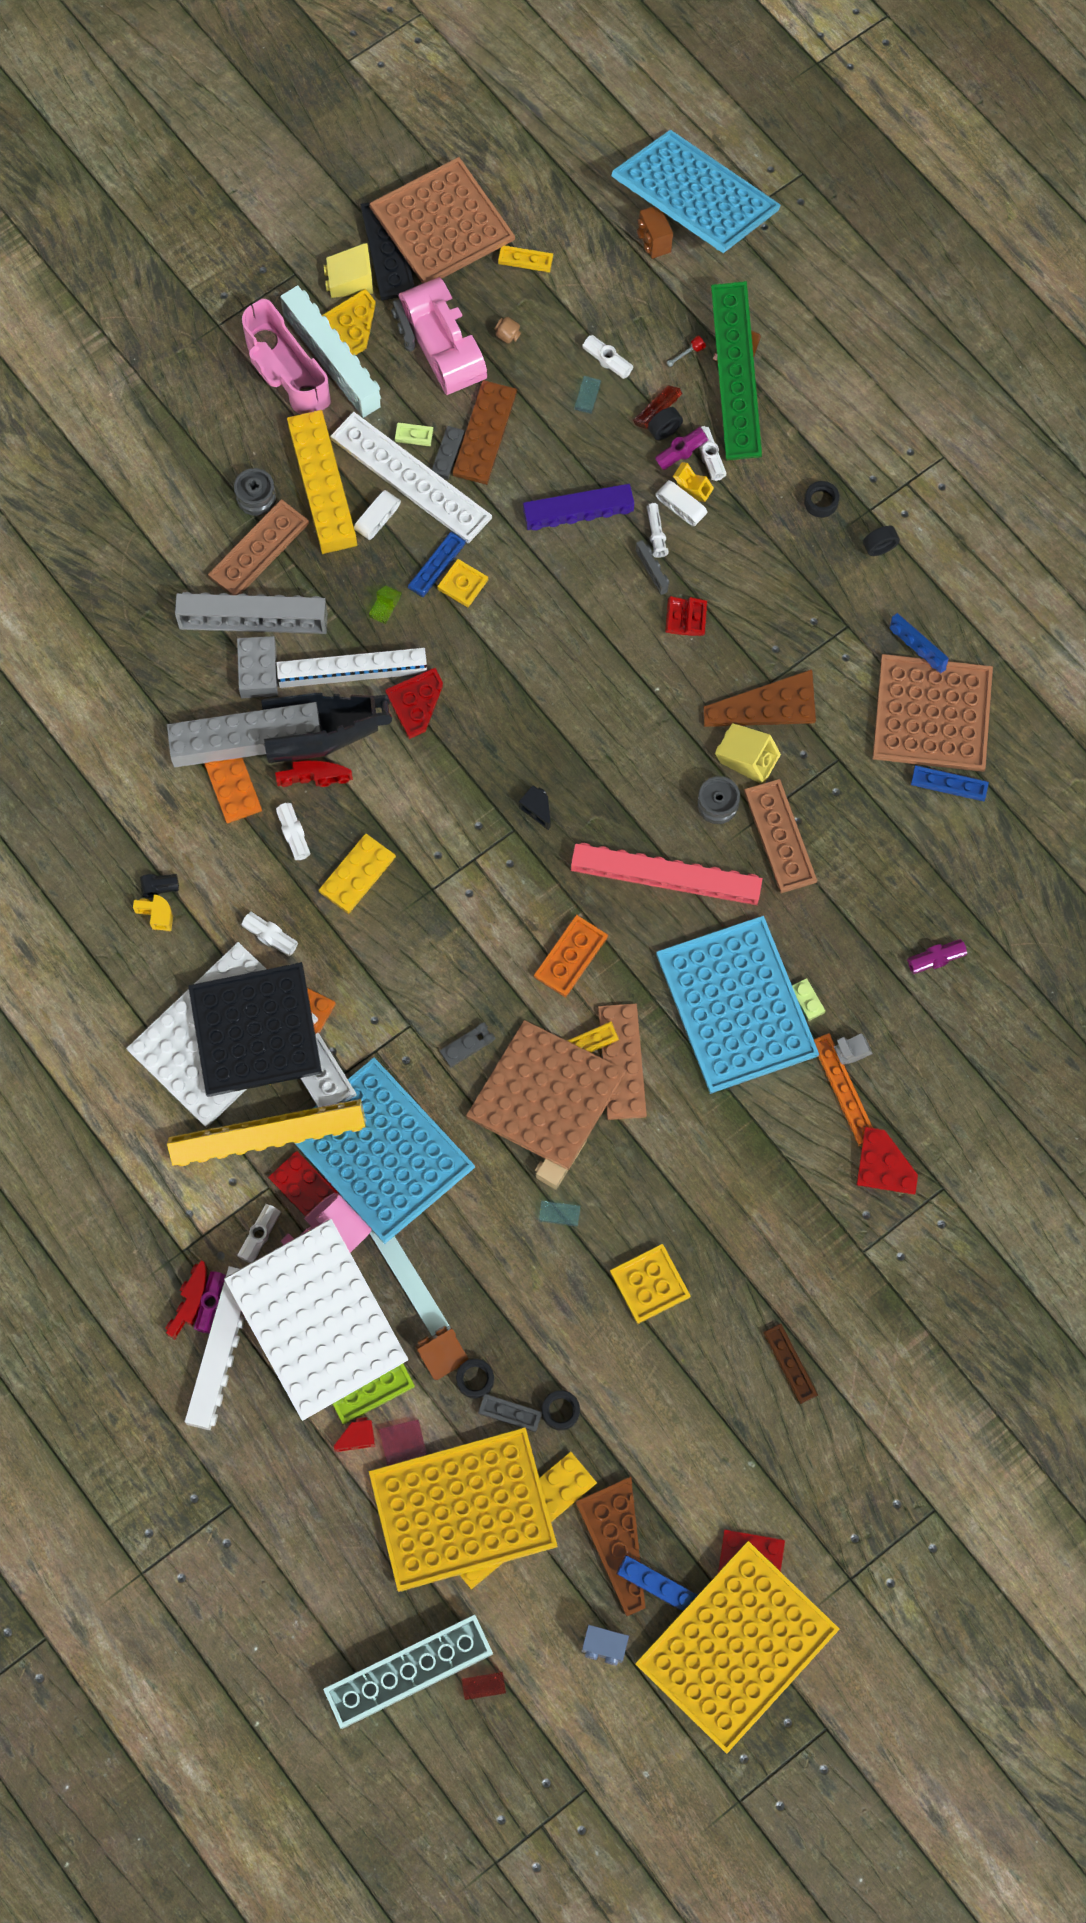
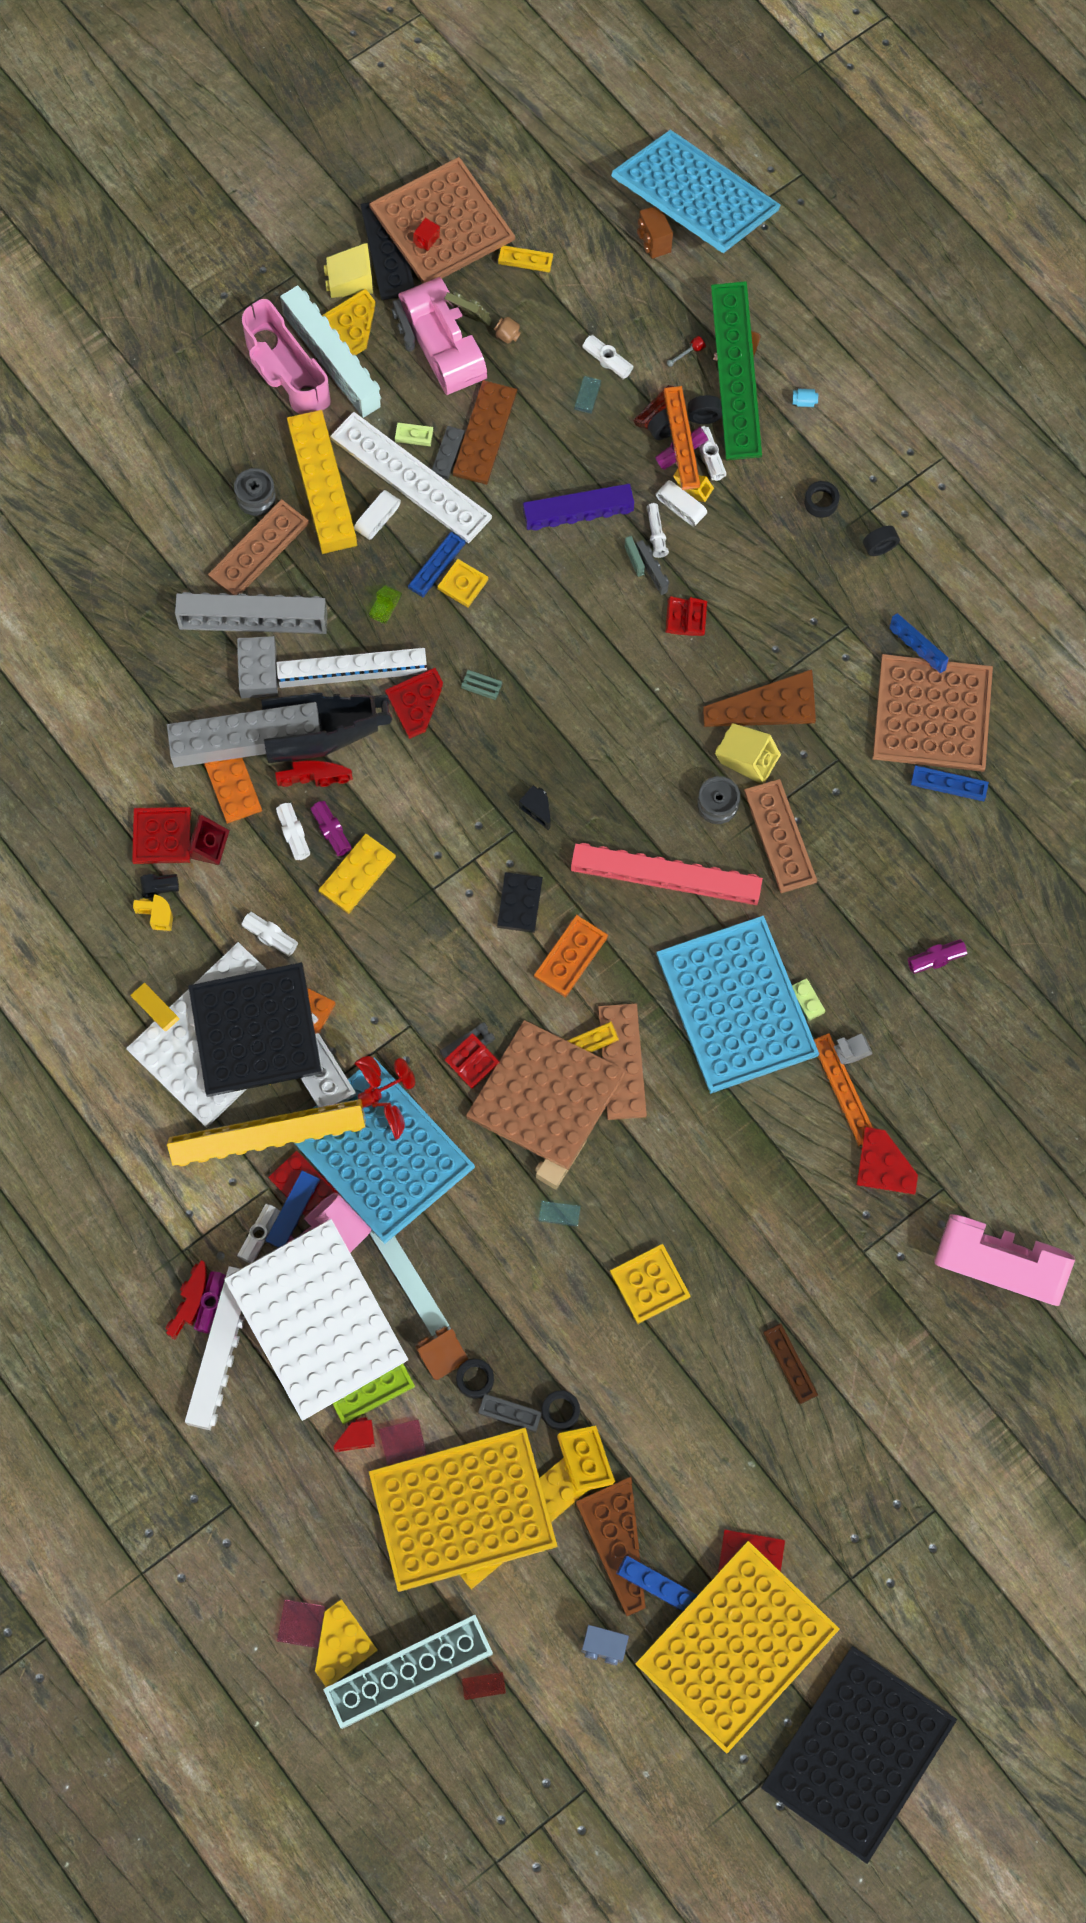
none -> yellow tile [130,983,179,1032]
none -> red plate [132,807,191,864]
none -> dark red slope [188,815,230,865]
none -> blue tile [265,1171,320,1248]
none -> clear pink tile [277,1600,326,1649]
none -> magenta piece [310,801,352,856]
none -> yellow plate [315,1599,378,1687]
none -> red plant [354,1056,415,1140]
none -> red brick [413,217,440,251]
none -> olive plate [444,292,493,326]
none -> red slope [444,1033,499,1089]
none -> sand green tile [461,670,502,700]
none -> black plate [497,872,543,933]
none -> yellow plate [557,1426,615,1493]
none -> sand green tile [624,536,645,577]
none -> orange tile [664,386,700,490]
none -> black tyre [688,395,722,424]
none -> black plate [761,1646,958,1864]
none -> medium azure brick [792,388,818,407]
none -> bright pink piece [934,1214,1075,1306]

